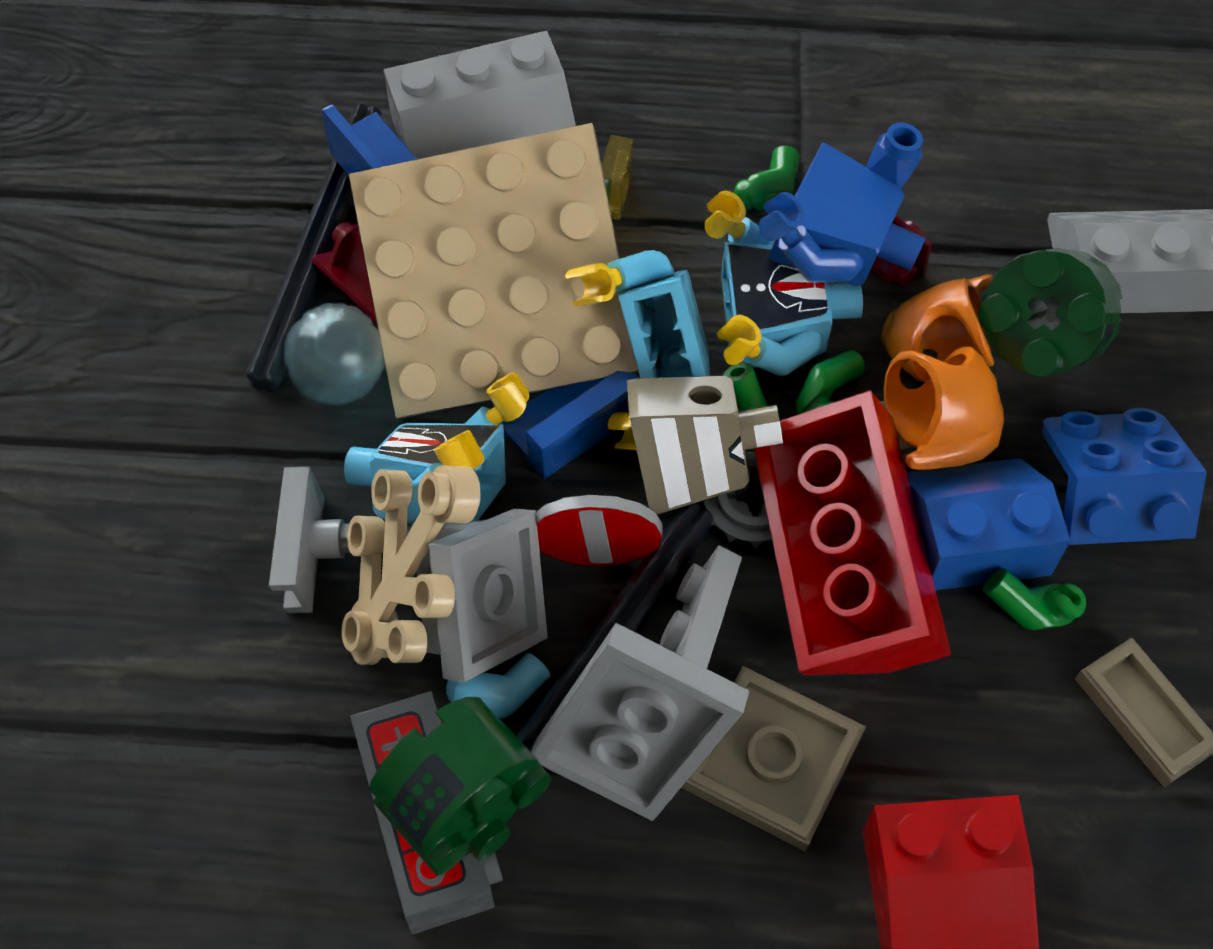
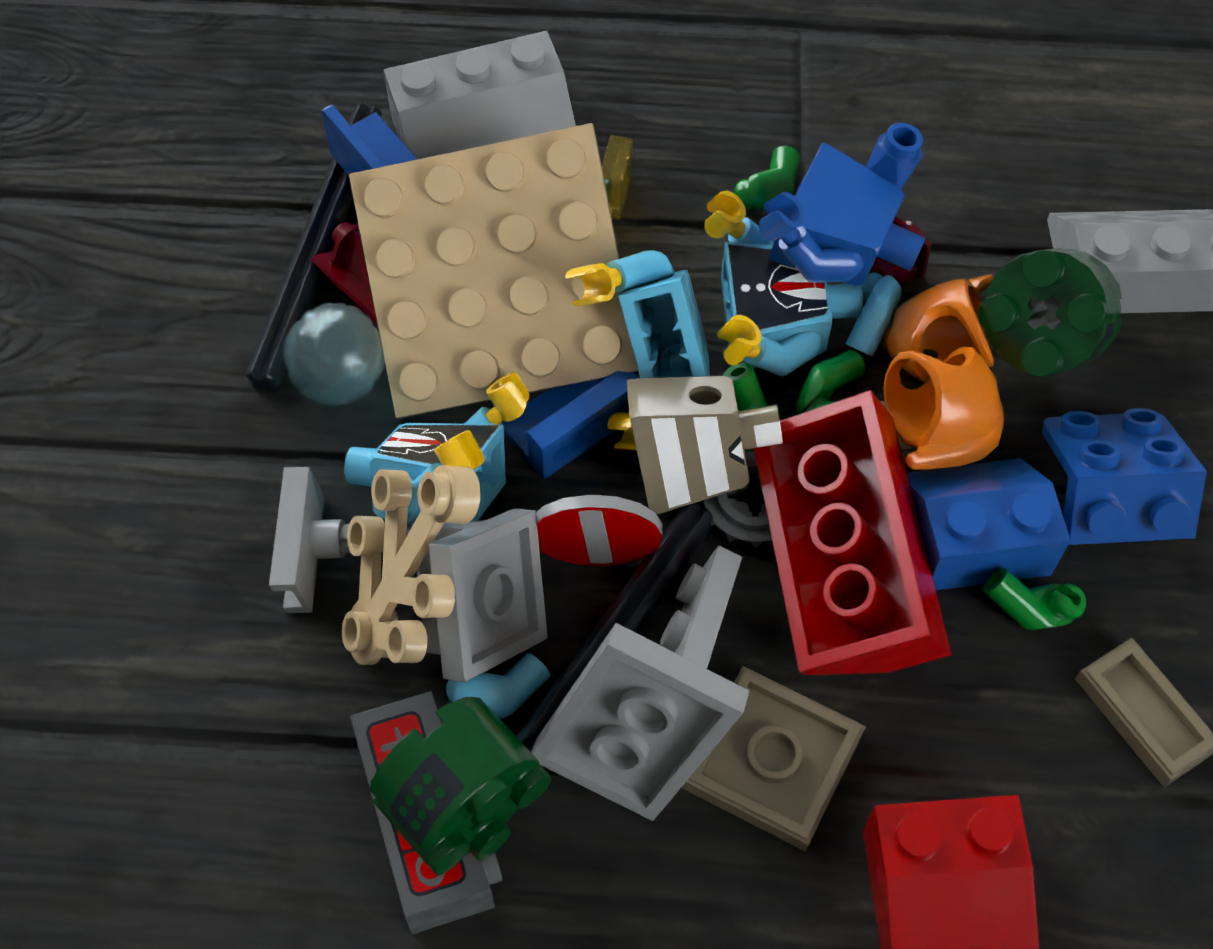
none -> medium azure arm [845,272,901,357]

